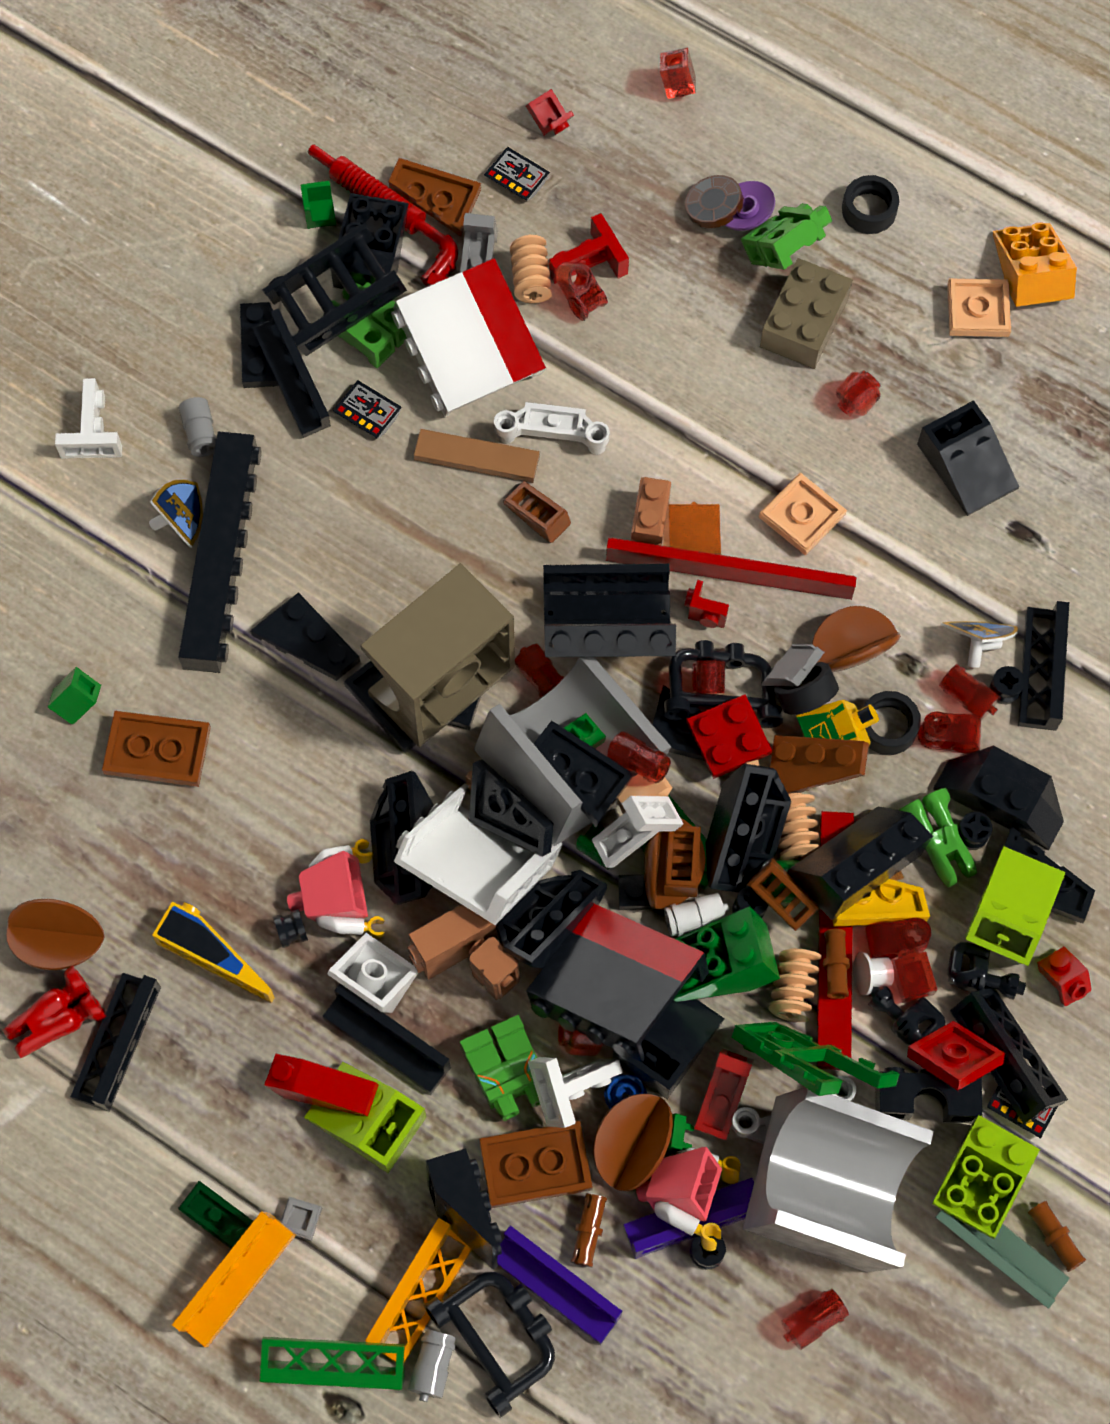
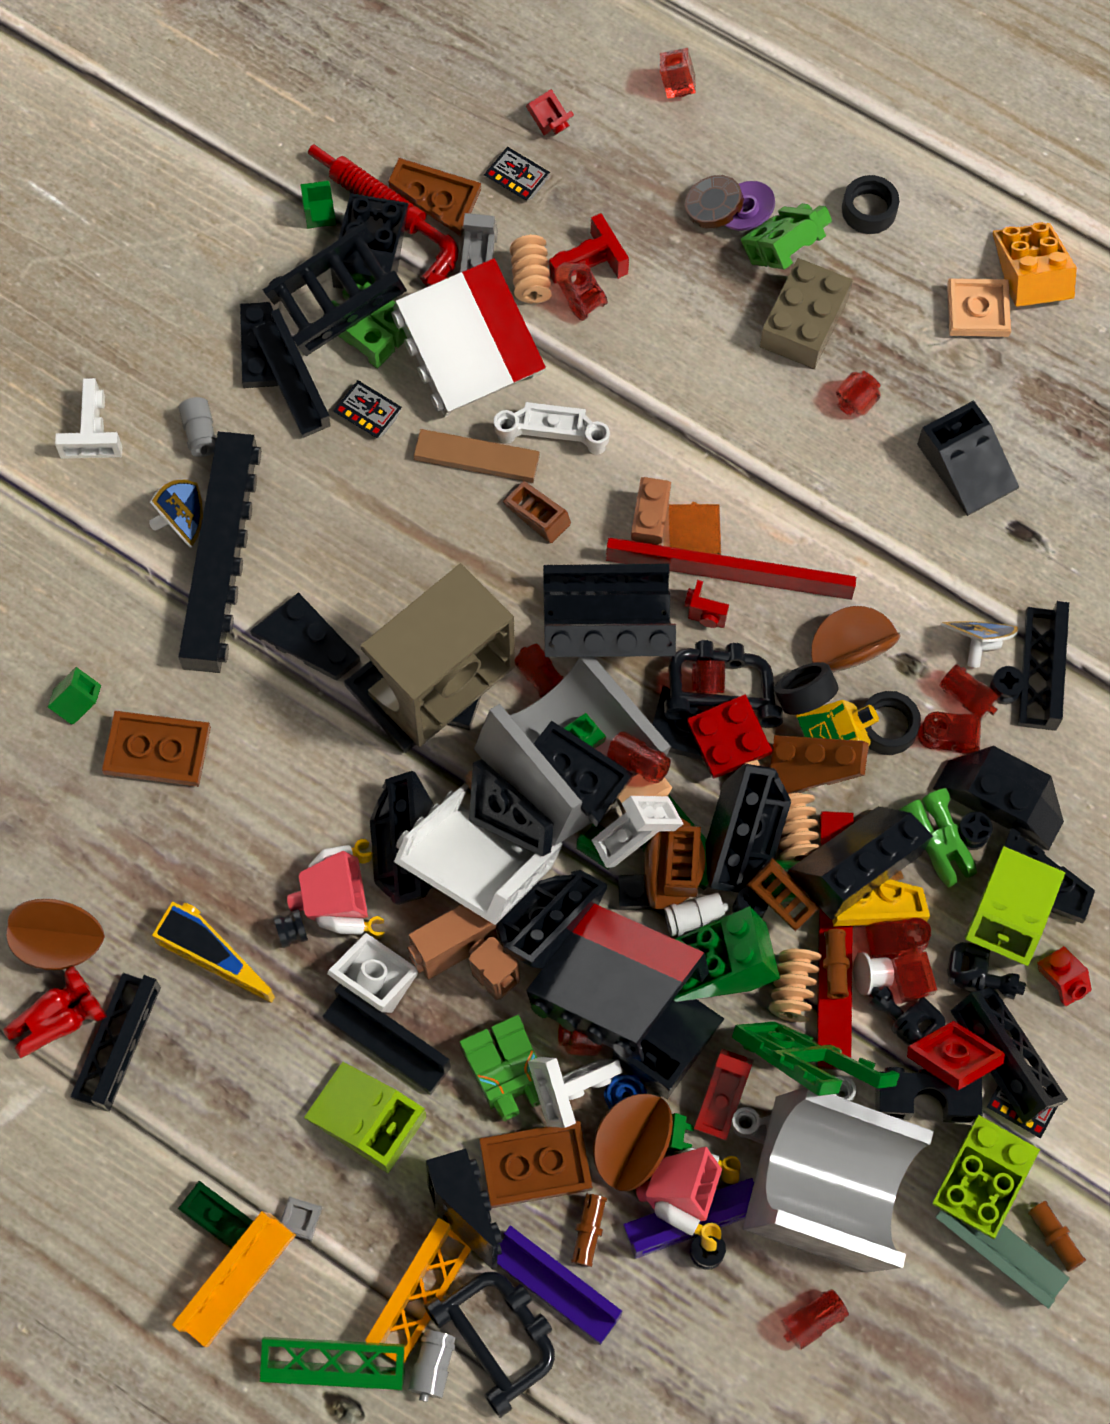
red slope [264,1053,379,1117] -> none
light nougat plate [759,472,847,556] -> none
light grey piece [761,644,825,687] -> none

